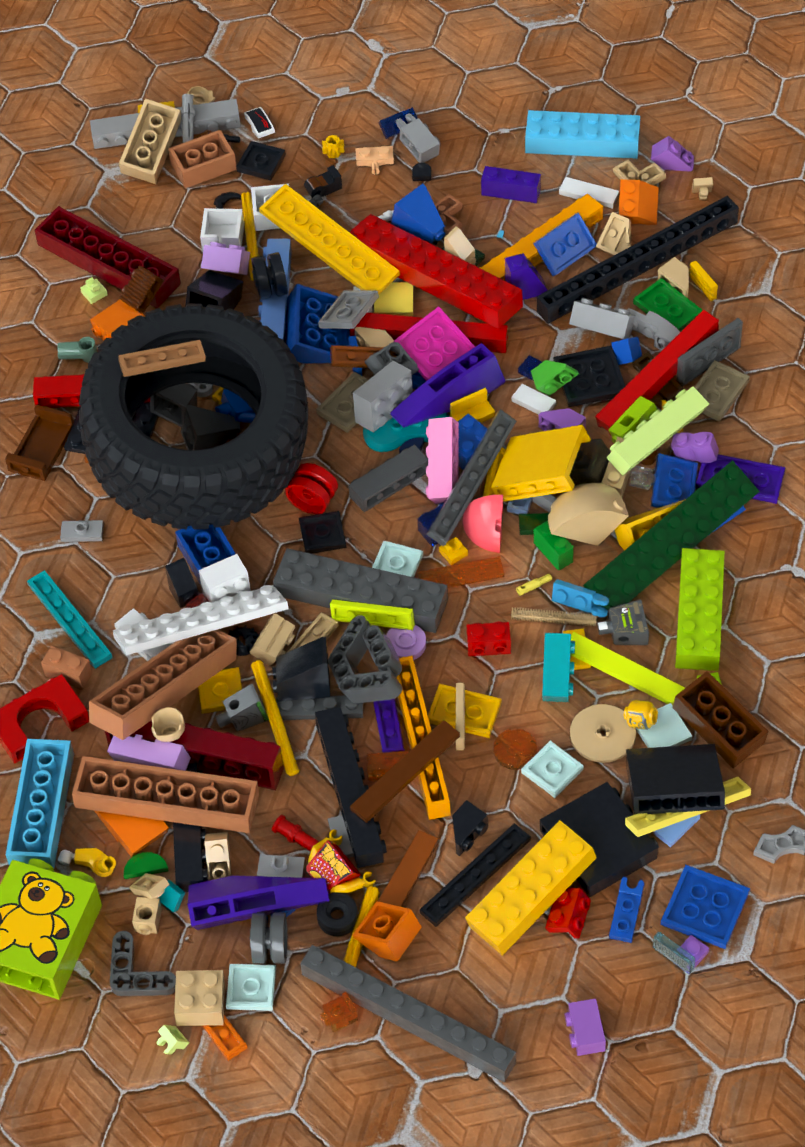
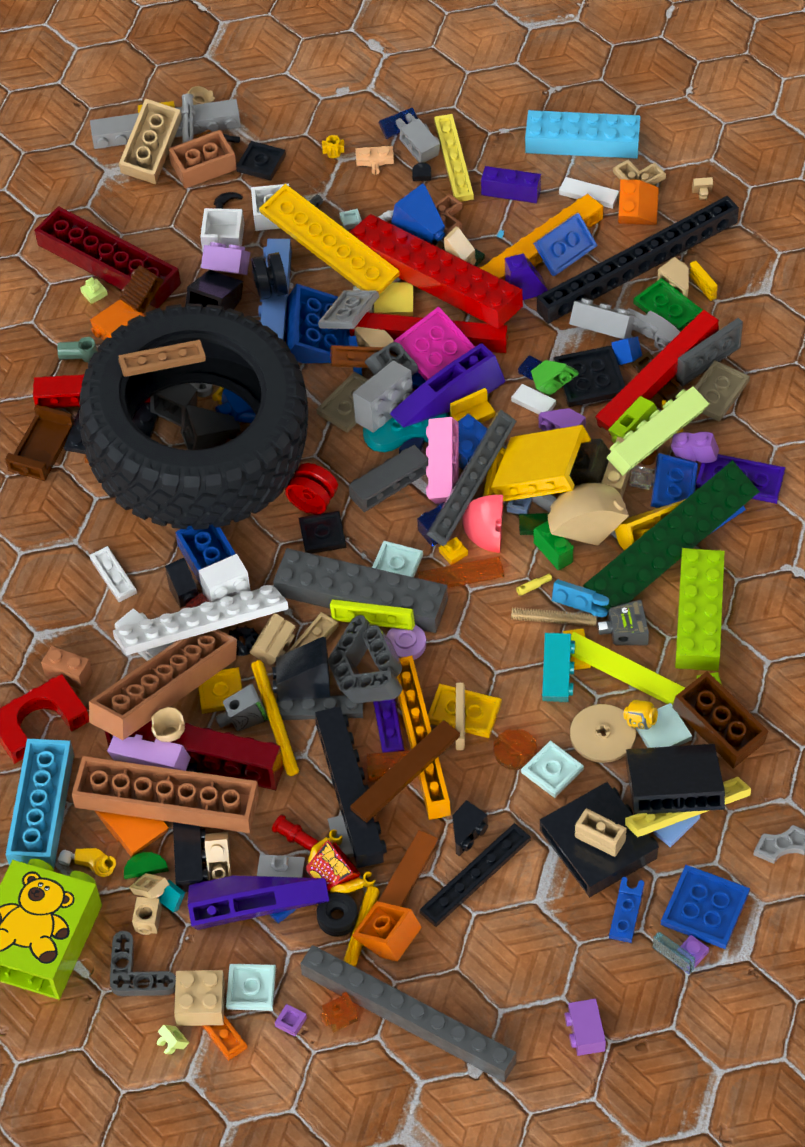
teal plate [27,570,113,669] -> none
light grey plate [60,520,104,542] -> none
yellow axle [241,192,258,281] -> none
slope [244,107,275,138] -> none
dark grey wheel [250,912,288,964] -> none
black leg [304,165,342,198] -> none
yellow brick [465,820,597,956] -> none
red brick [466,621,511,656] -> none
red bracket [545,888,591,939] -> none
tan wing [596,212,631,255] -> none
medium lavender slope [651,136,694,171] -> none
none -> white tile [89,546,137,602]
none -> medium lavender plate [274,1004,307,1037]
none -> light aqua tile [339,209,362,230]
none -> light yellow plate [434,114,474,202]
none -> tan brick [575,808,626,857]

